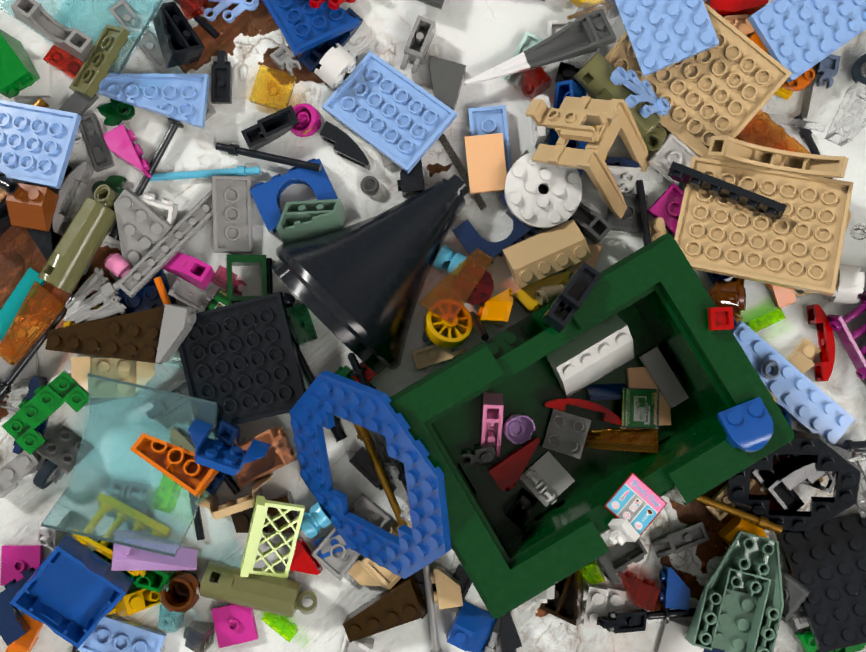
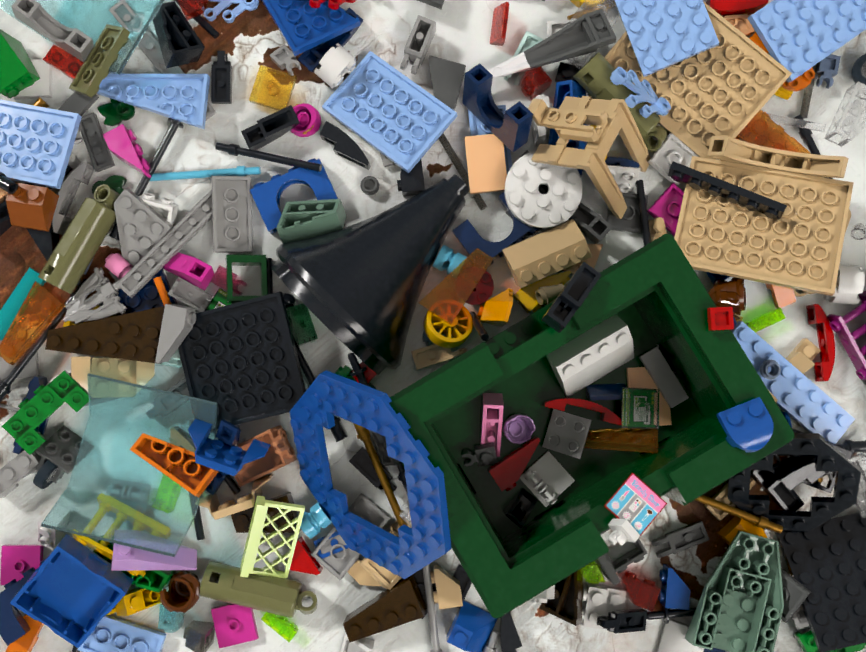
none -> dark blue arch [462,63,533,152]
none -> clear red slope [490,2,510,46]

